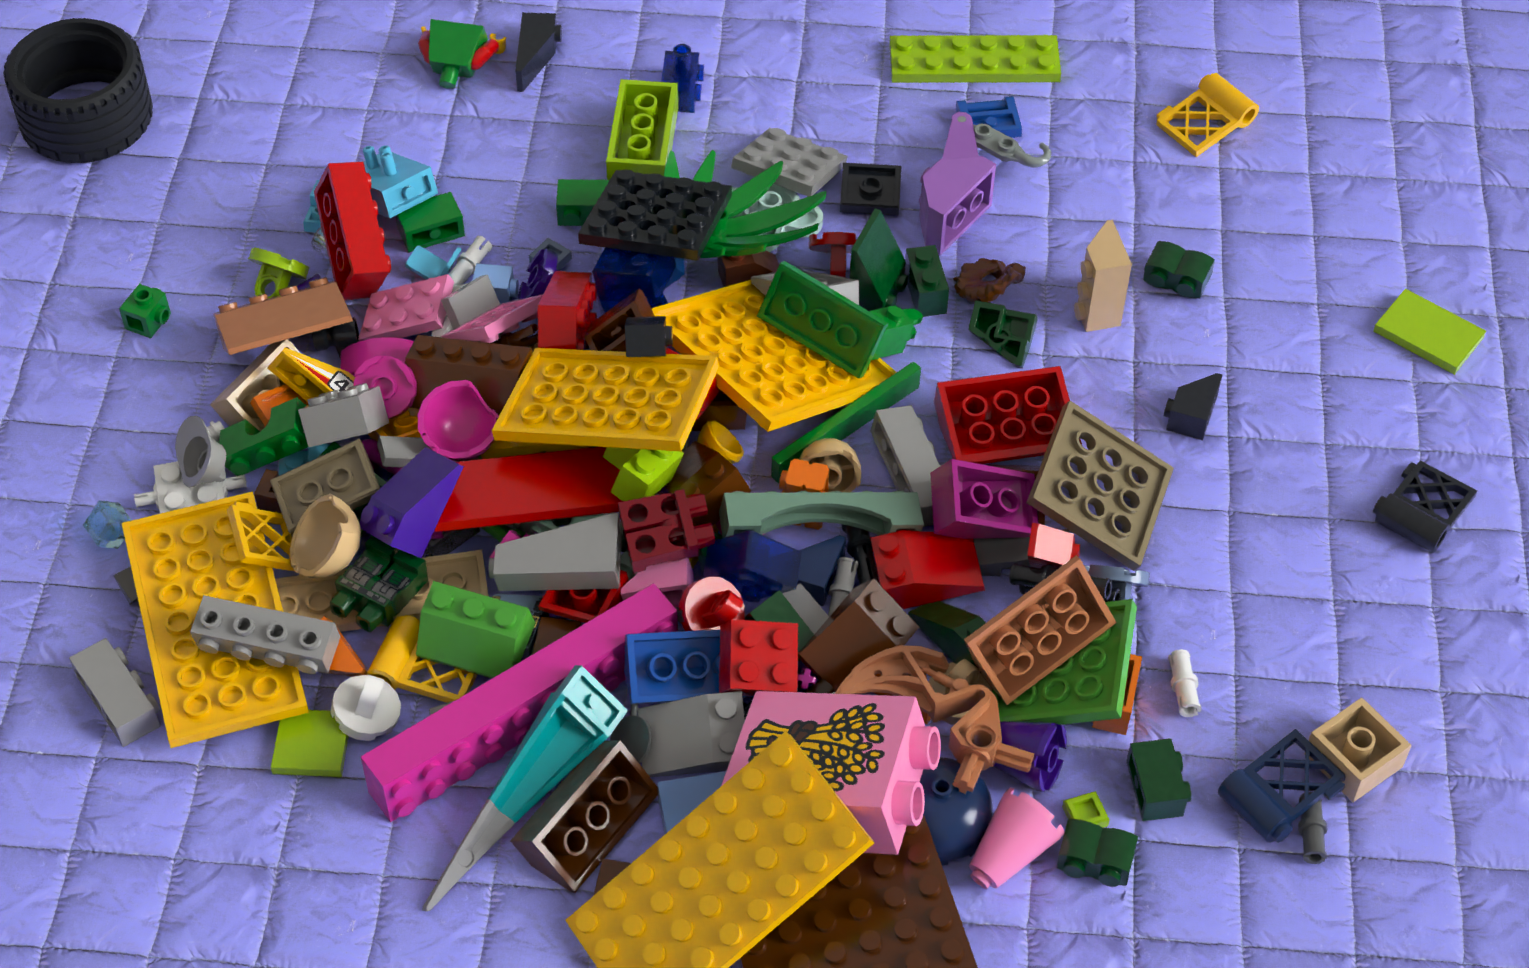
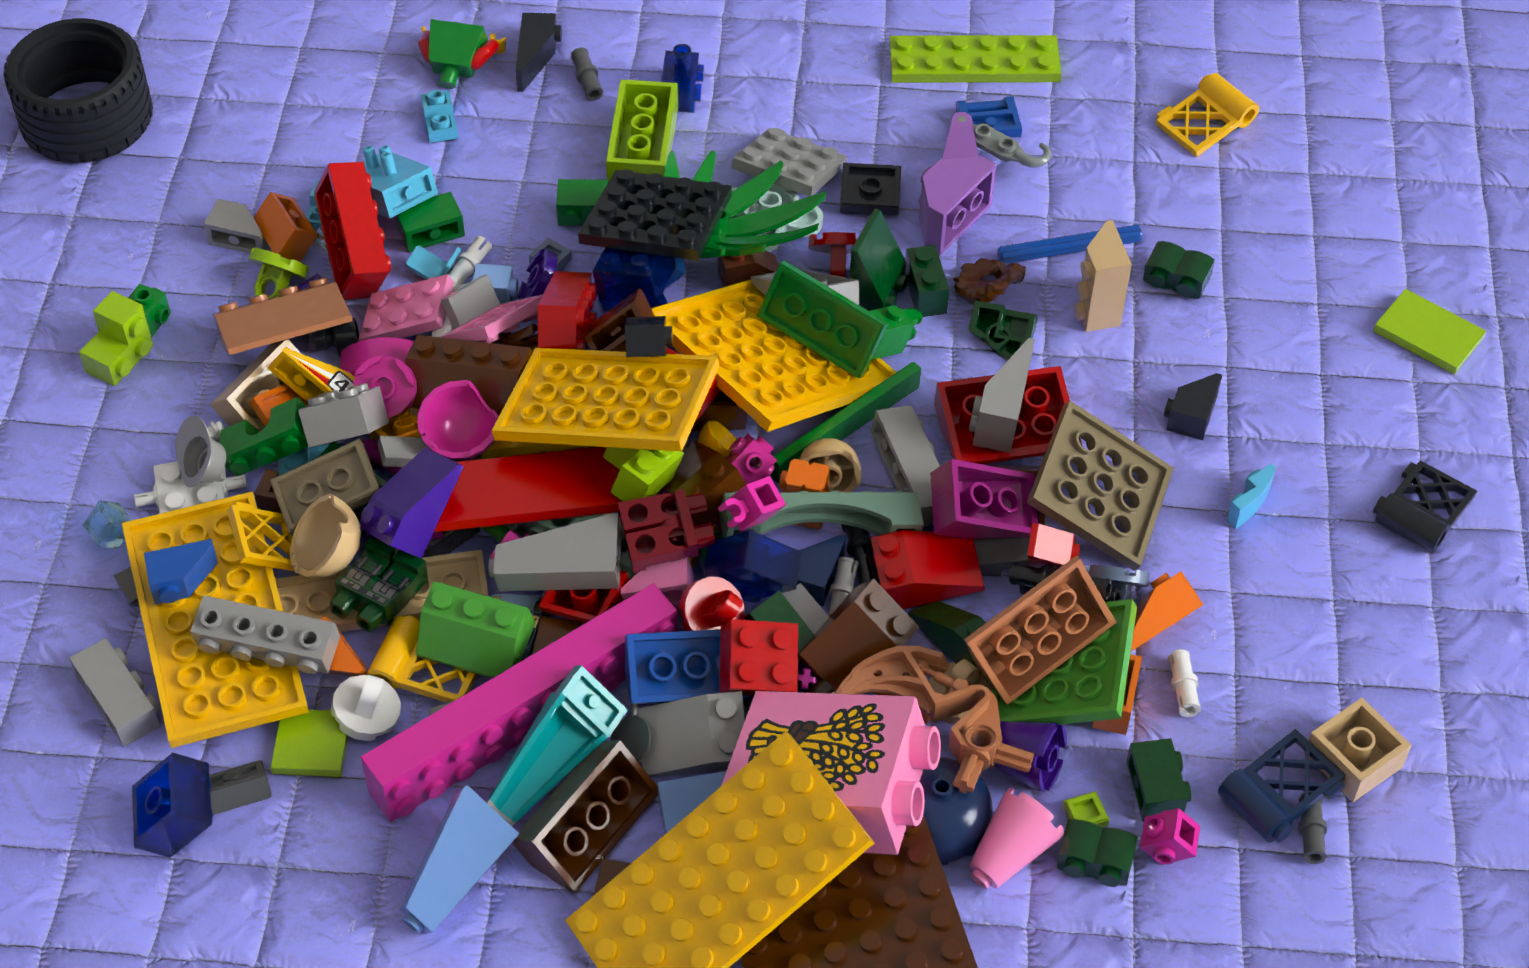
none -> lime brick [79,291,153,386]
none -> clear blue brick [132,752,213,858]
none -> blue slope [144,539,218,604]
none -> dark grey slope [193,760,272,817]
none -> light grey slope [204,199,266,254]
none -> orange brick [253,192,318,262]
none -> medium blue slope [399,785,519,934]
none -> medium azure slope [420,90,459,143]
none -> dark grey pin [571,47,603,101]
none -> dark pink brick [718,476,786,531]
none -> dark pink brick [725,433,777,484]
none -> light grey slope [969,338,1035,453]
none -> blue axle [997,224,1142,264]
none -> orange slope [1131,571,1204,651]
none -> dark pink brick [1140,808,1200,865]
none -> medium azure slope [1227,463,1276,529]

